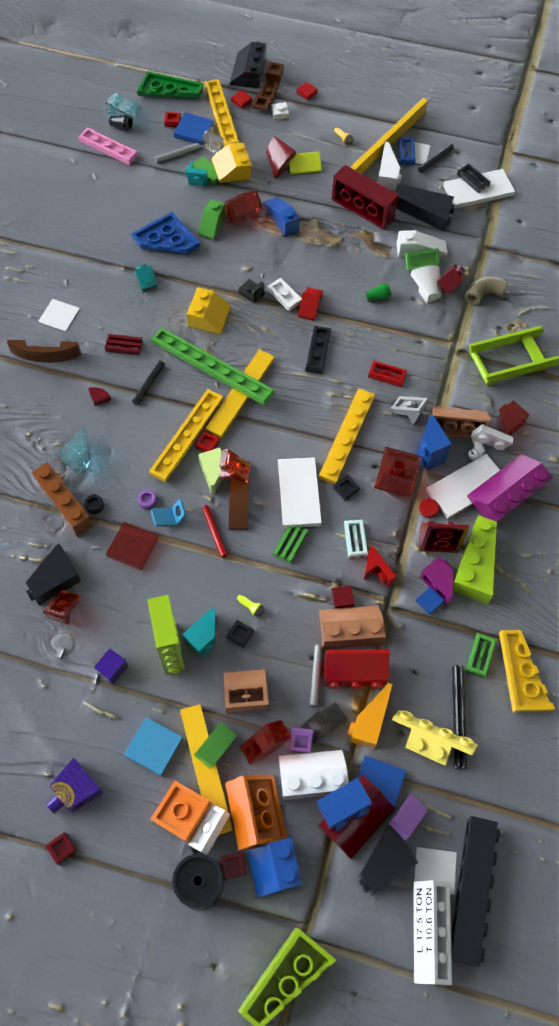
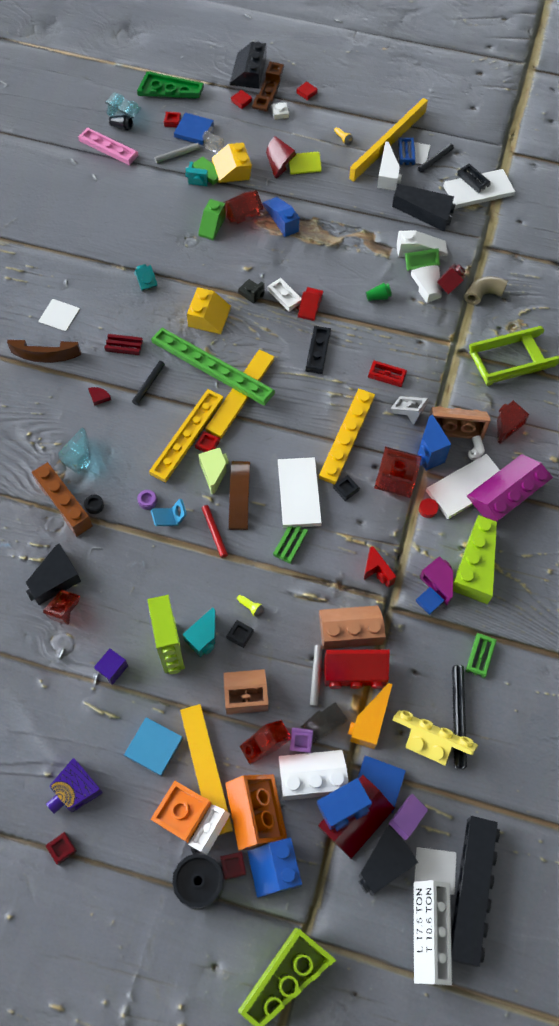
clear red tile [106,521,159,571] -> none
blue plate [131,212,200,254] -> none
bright green tile [194,722,237,769] -> none
yellow tile [205,79,239,147] -> none
clear red slope [219,449,251,482] -> none
dark red brick [331,165,399,230] -> none
dark red tile [331,586,354,609] -> none
light aqua tile [344,520,368,559] -> none
dark red slope [419,521,469,553] -> none
white plate [471,424,513,451] -> none
yellow wing [499,630,555,712] -> none

